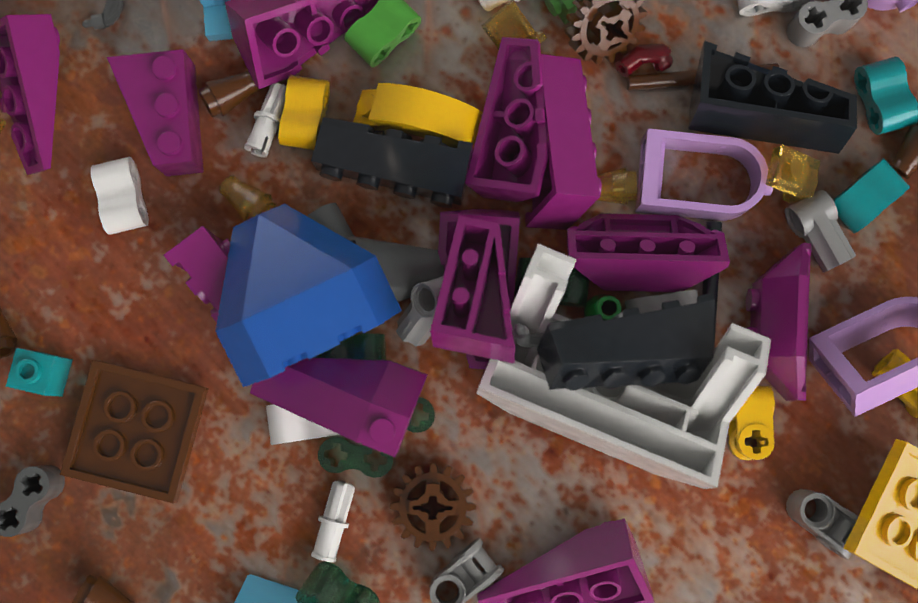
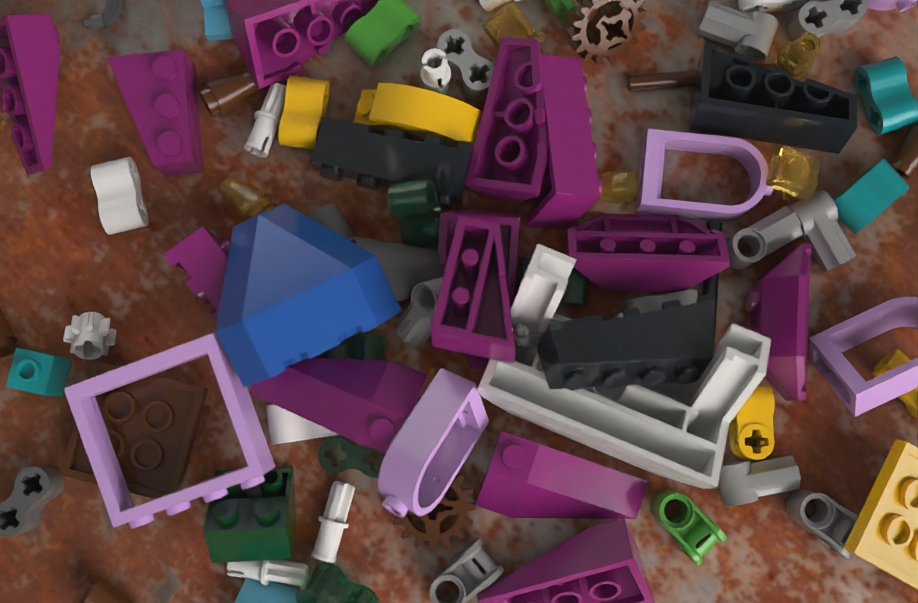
green cone [584,294,622,321] -> none
dark red arm [615,44,673,77] -> none
none -> white gear [63,312,116,360]
none -> lavender window [63,333,275,529]
none -> dark green slope [203,466,296,563]
none -> white axle [227,560,309,586]
none -> lavender window [378,368,489,518]
none -> clear green axle [388,179,442,247]
none -> white pin [420,48,451,95]
none -> light grey axle [437,29,494,102]
none -> magenta wedge [475,431,648,519]
none -> bright green piece [650,489,727,566]
none -> light grey piece [696,1,779,62]
none -> light grey piece [718,455,801,506]
none -> light grey piece [726,206,803,269]
none -> clear yellow cone [776,33,821,78]

